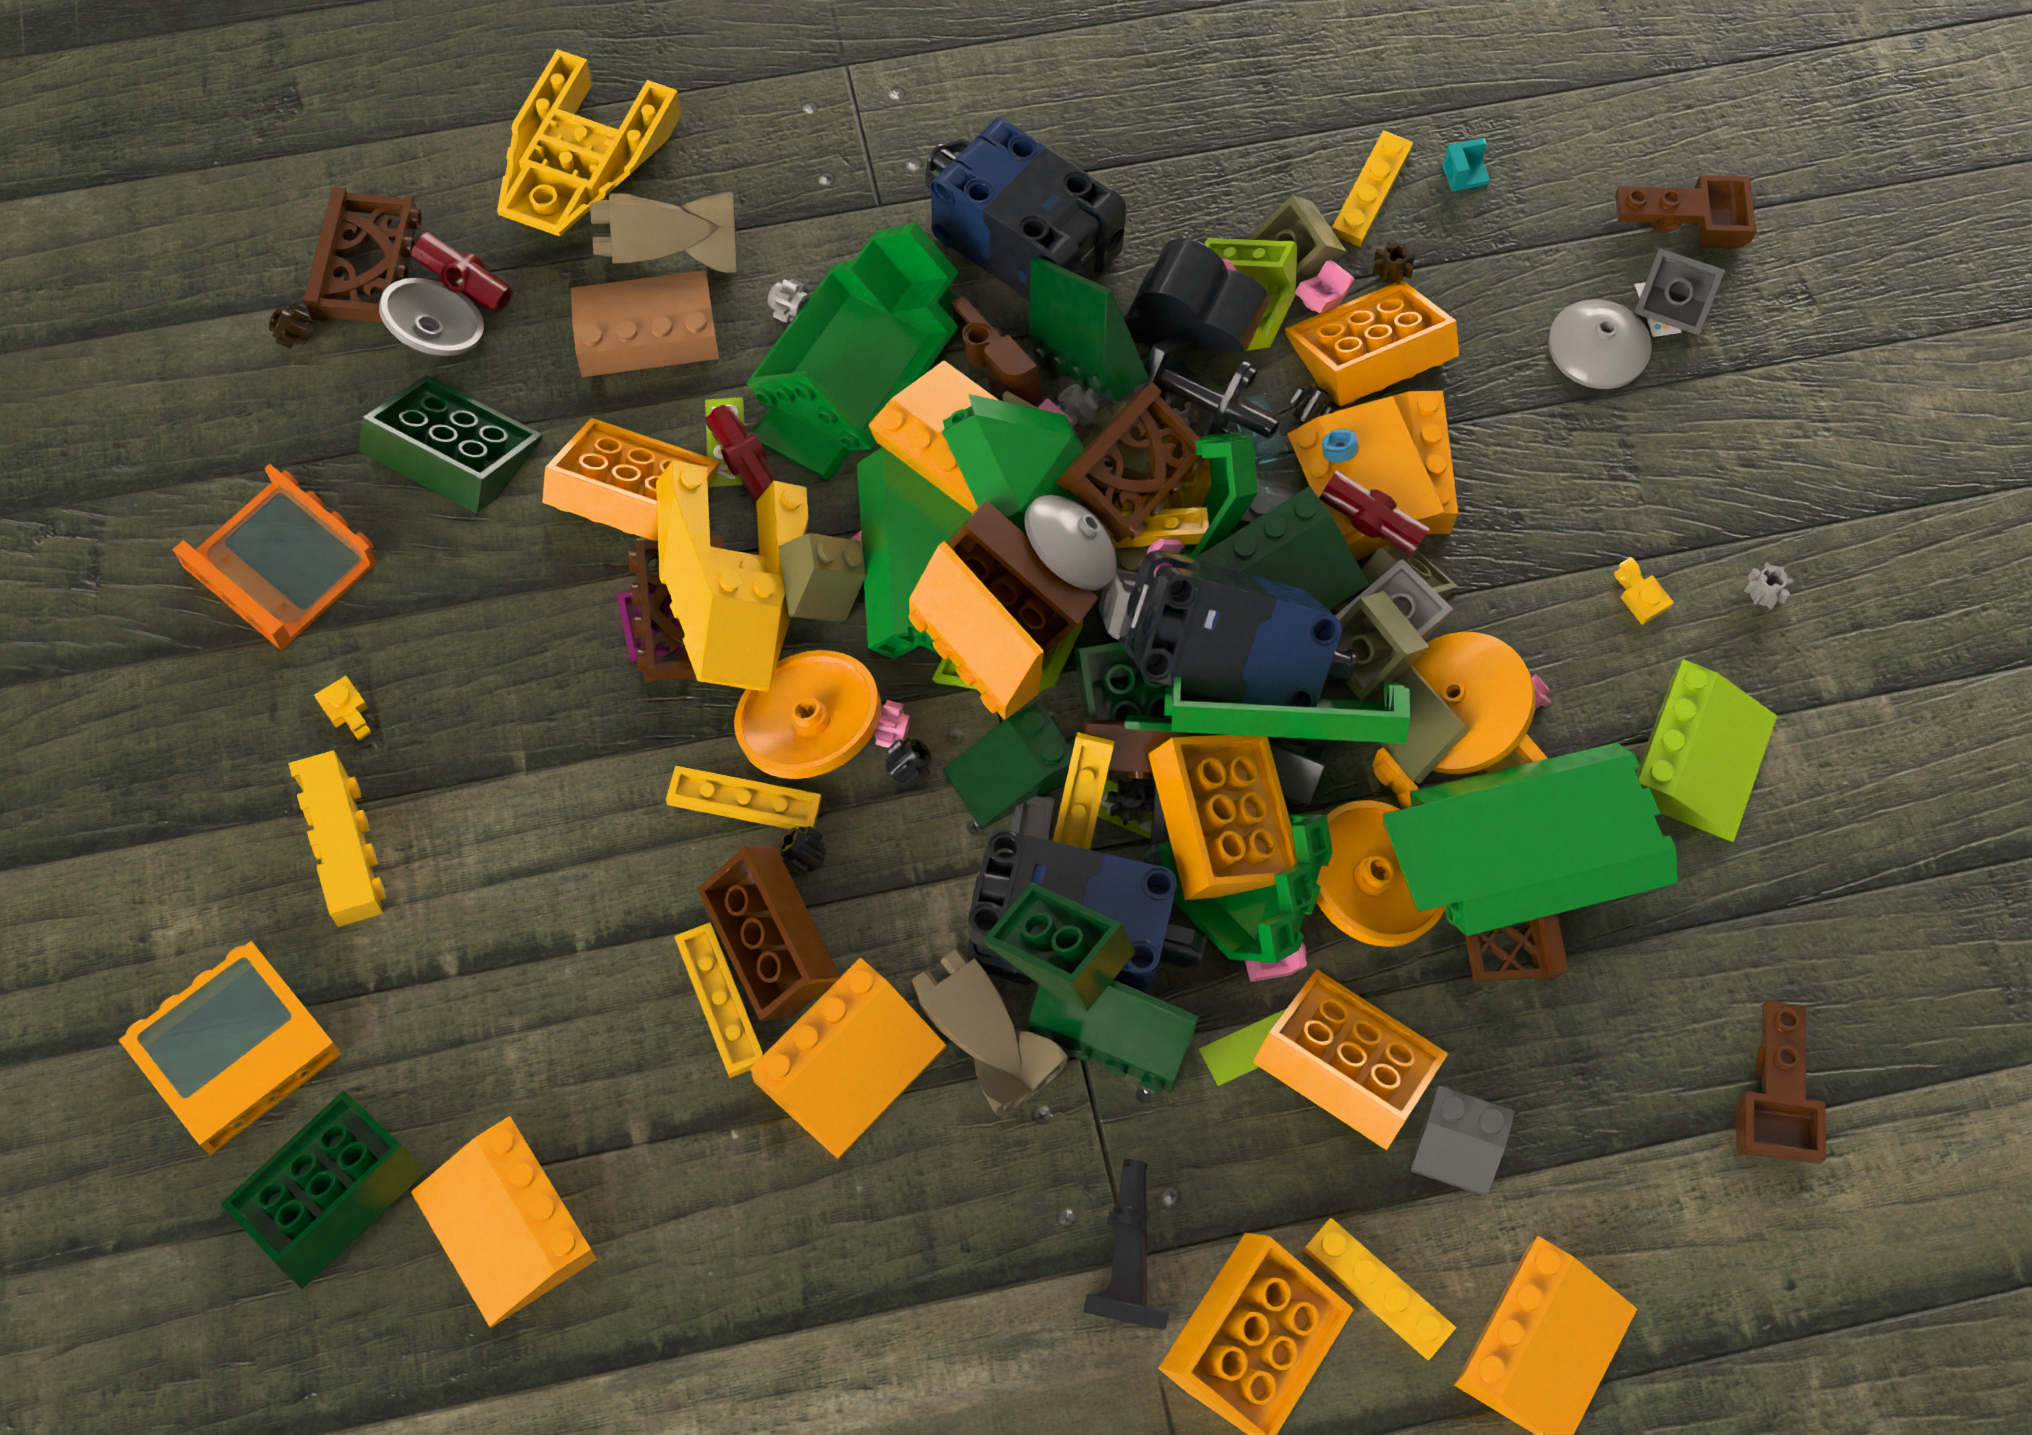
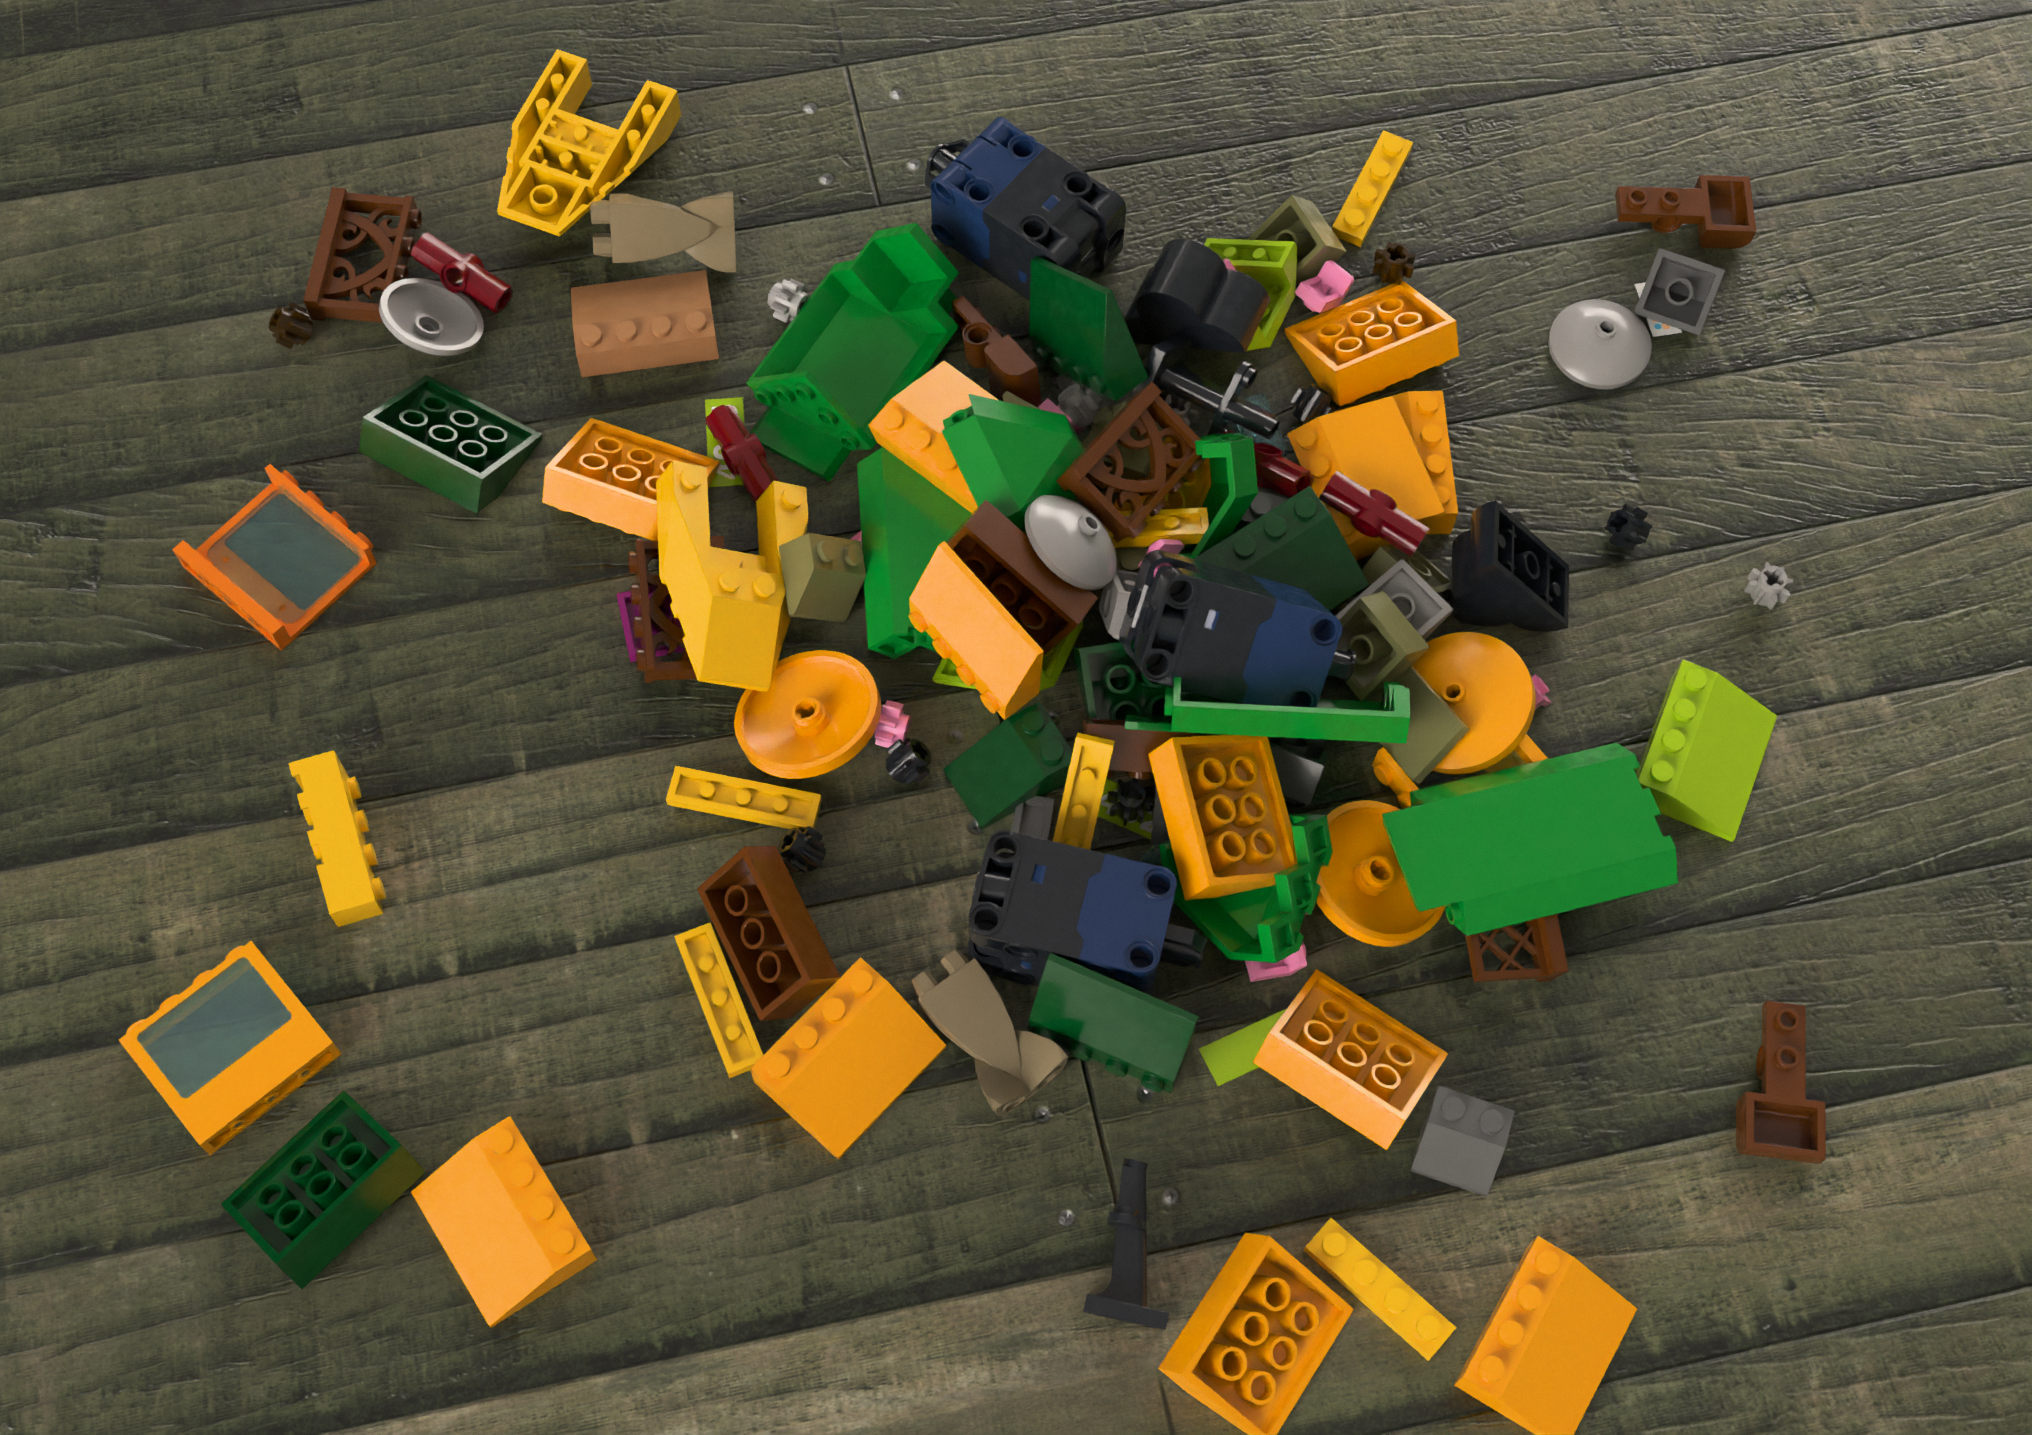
yellow plate [314,676,371,741] -> none
dark green slope [983,882,1135,1012] -> none
dark azure tile [1321,429,1359,462] -> none
teal panel [1442,138,1490,192] -> none
yellow plate [1613,557,1674,625] -> none
none -> dark red piece [1223,431,1313,498]
none -> black brick [1450,500,1569,632]
none -> black gear [1605,504,1652,551]

